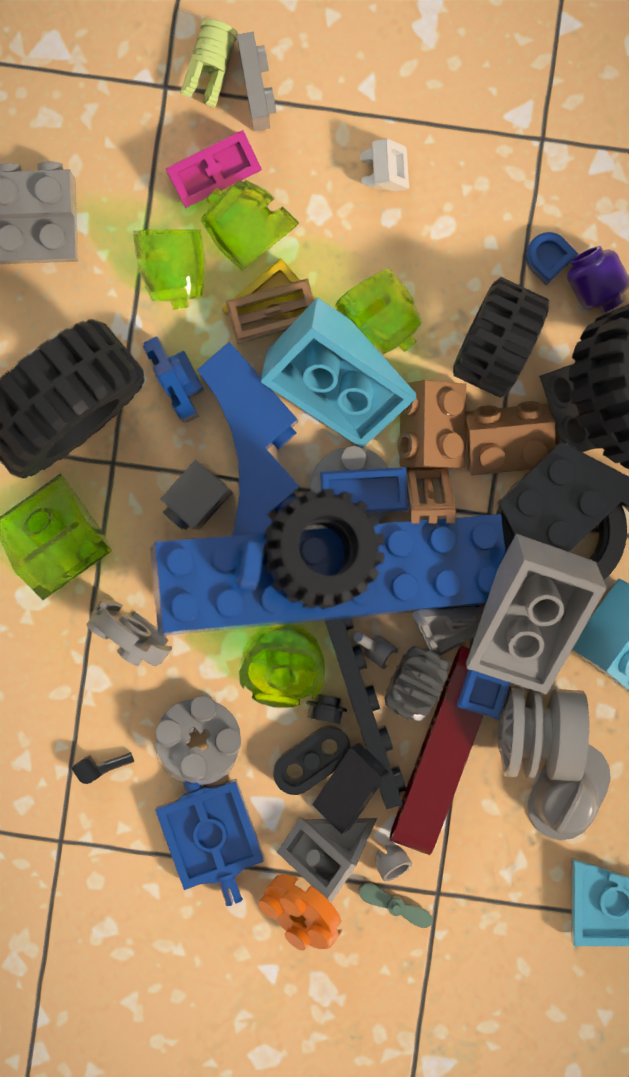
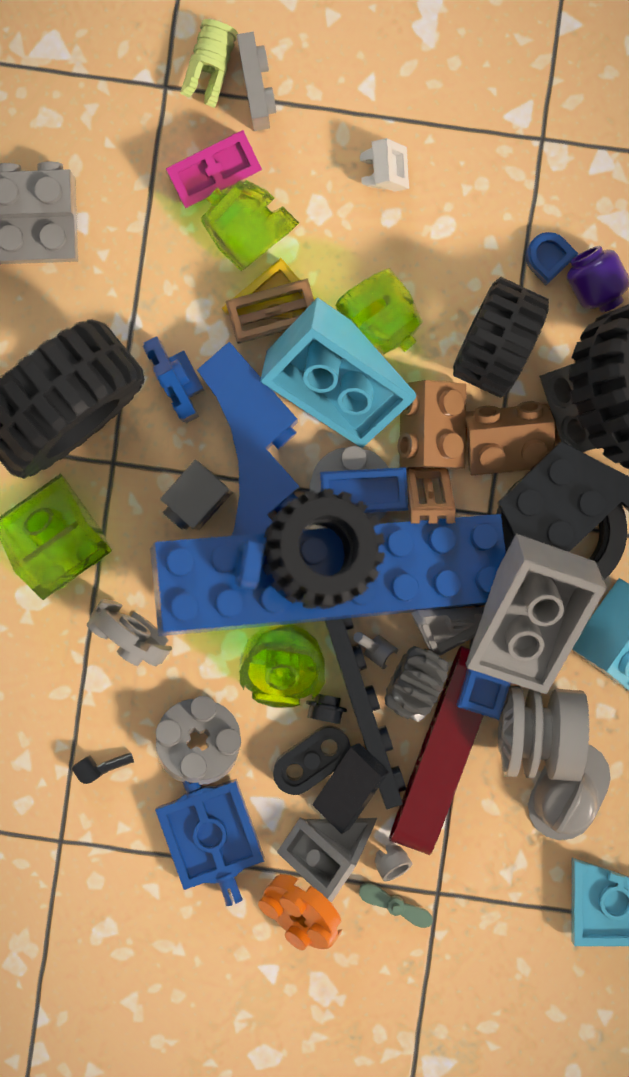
clear neon green helmet [133,229,206,310] -> none

